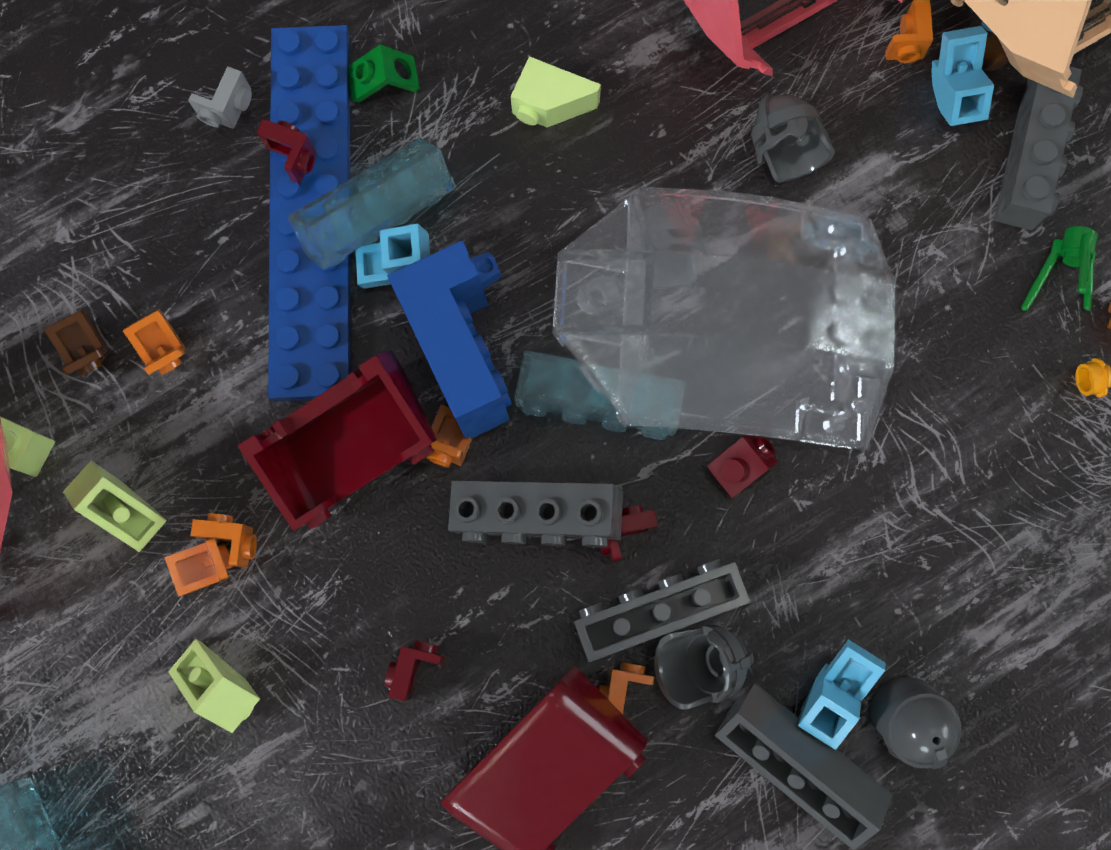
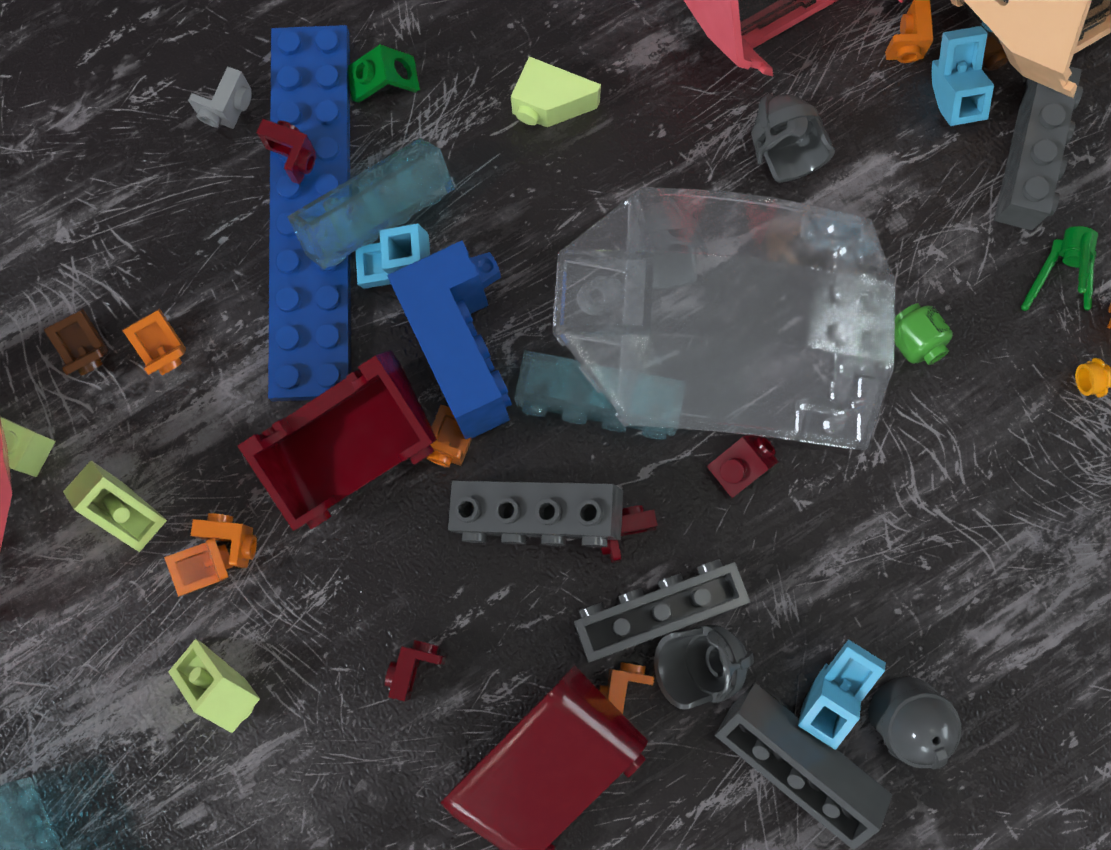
none -> bright green head [890,303,953,365]

